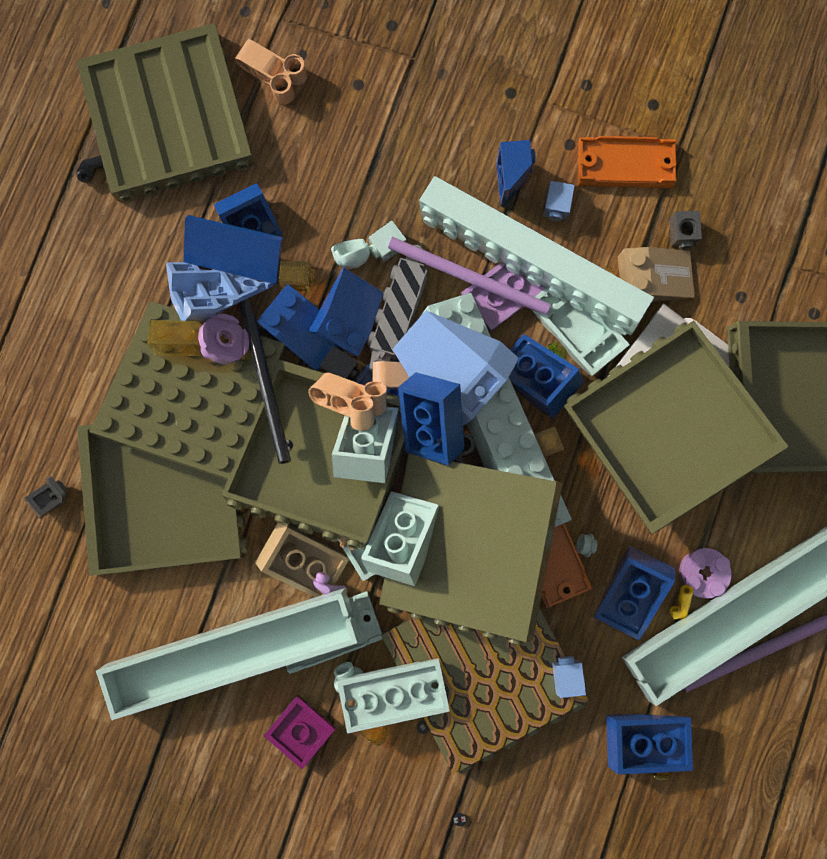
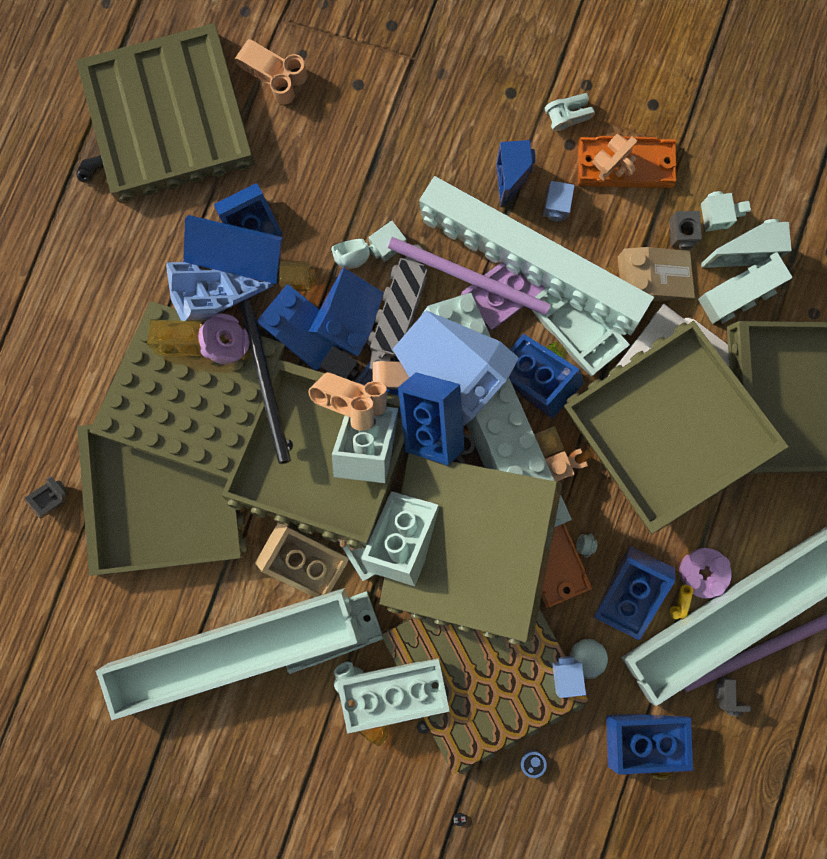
magenta plate [264,695,336,769] -> none
lavender arm [313,572,347,594] -> none
none -> tile [520,750,547,778]
none -> light aqua piece [545,93,595,132]
none -> light nougat brick [545,448,588,481]
none -> light aqua hair [569,639,608,679]
none -> light nougat hips [592,134,637,181]
none -> light aqua wedge [698,252,793,324]
none -> light aqua brick [701,191,751,232]
none -> light aqua slope [701,219,791,268]
none -> dark grey bracket [715,676,751,716]

